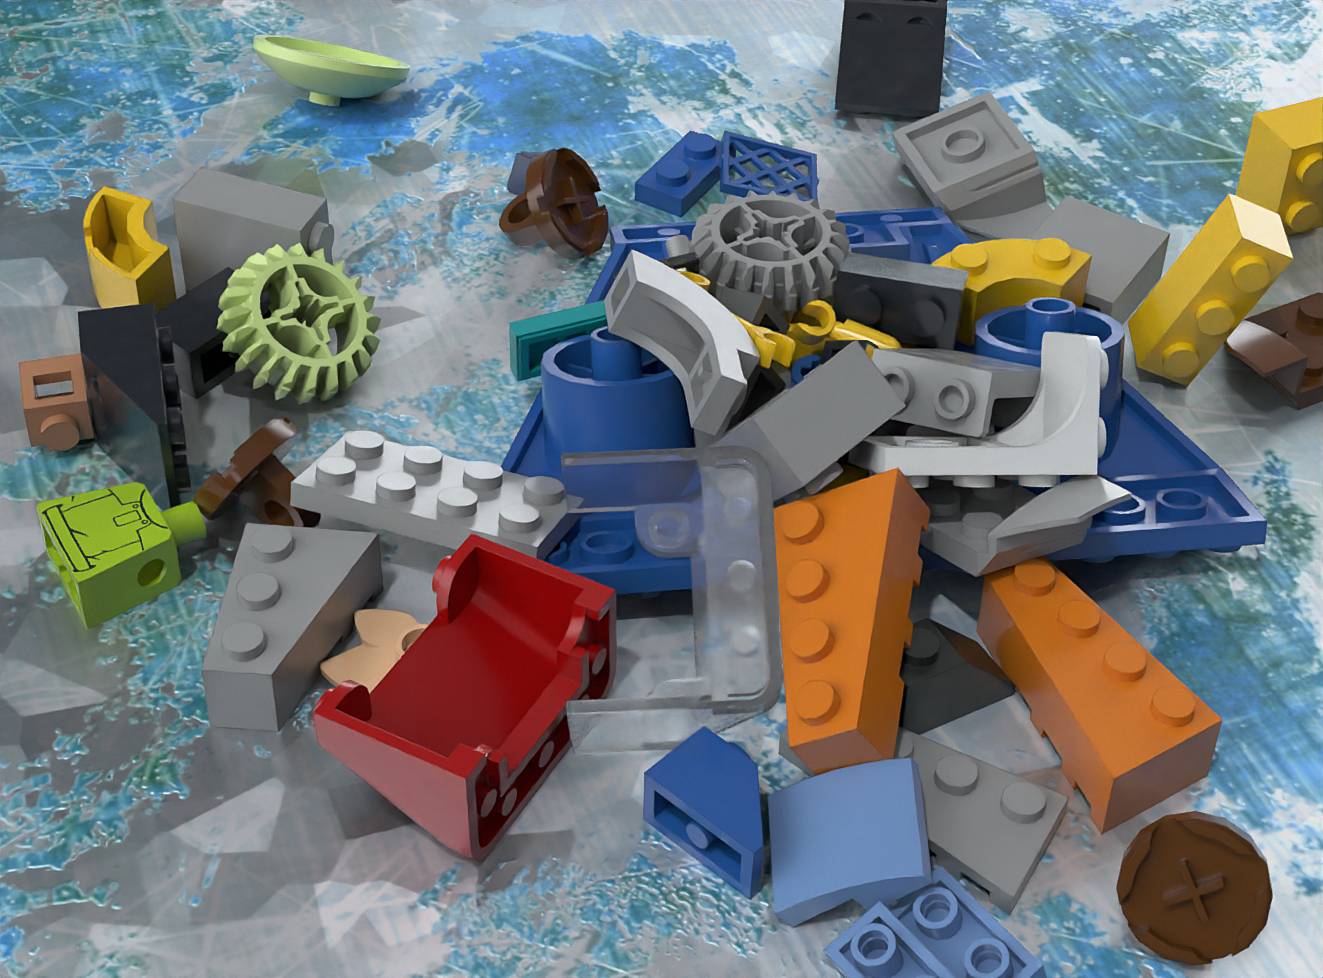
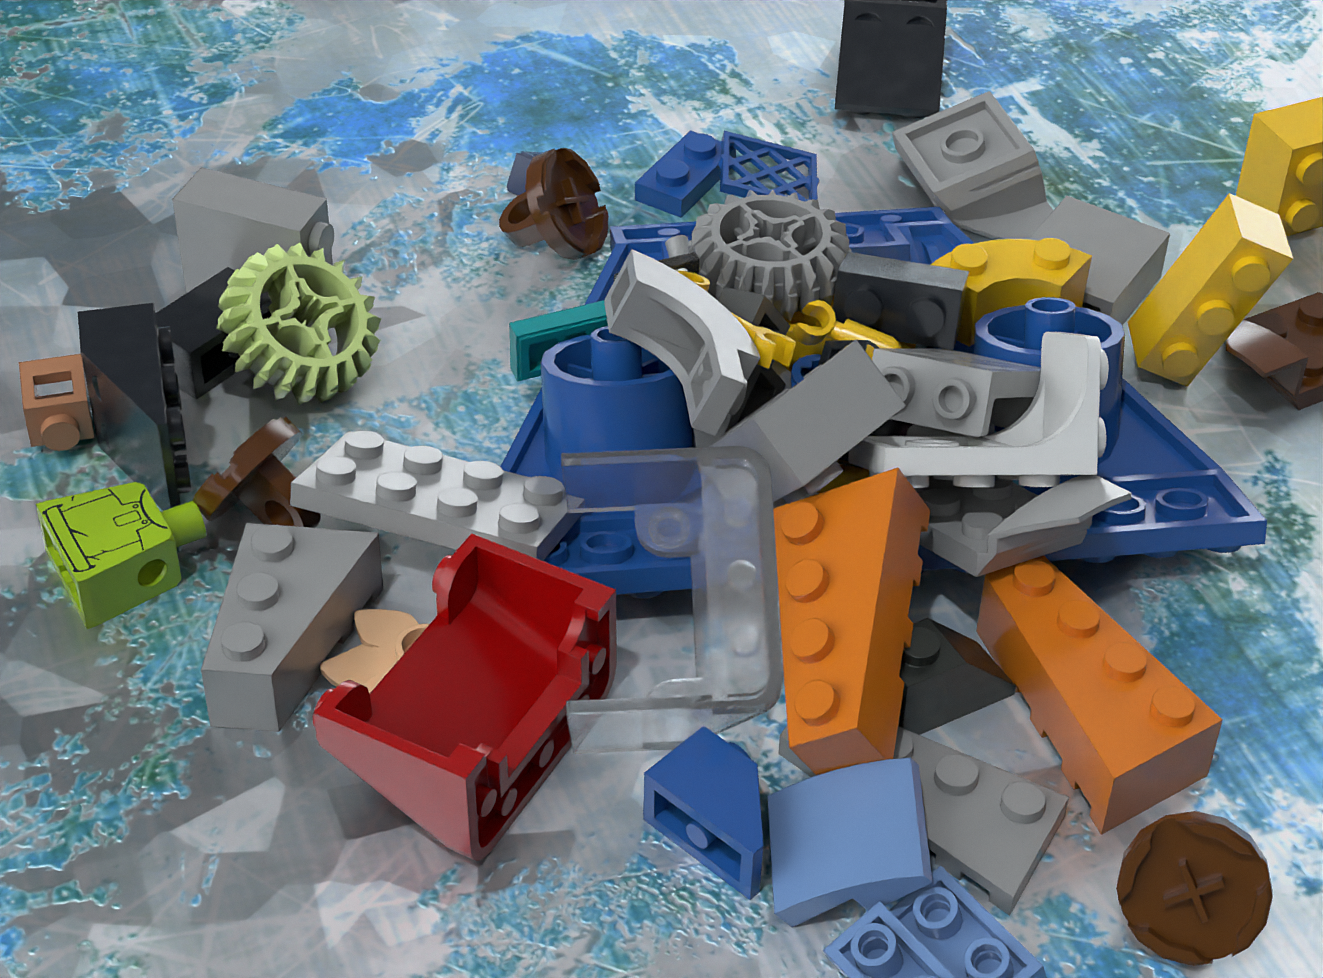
yellow brick [83,186,177,313] -> none
yellowish green dish [253,35,410,107] -> none

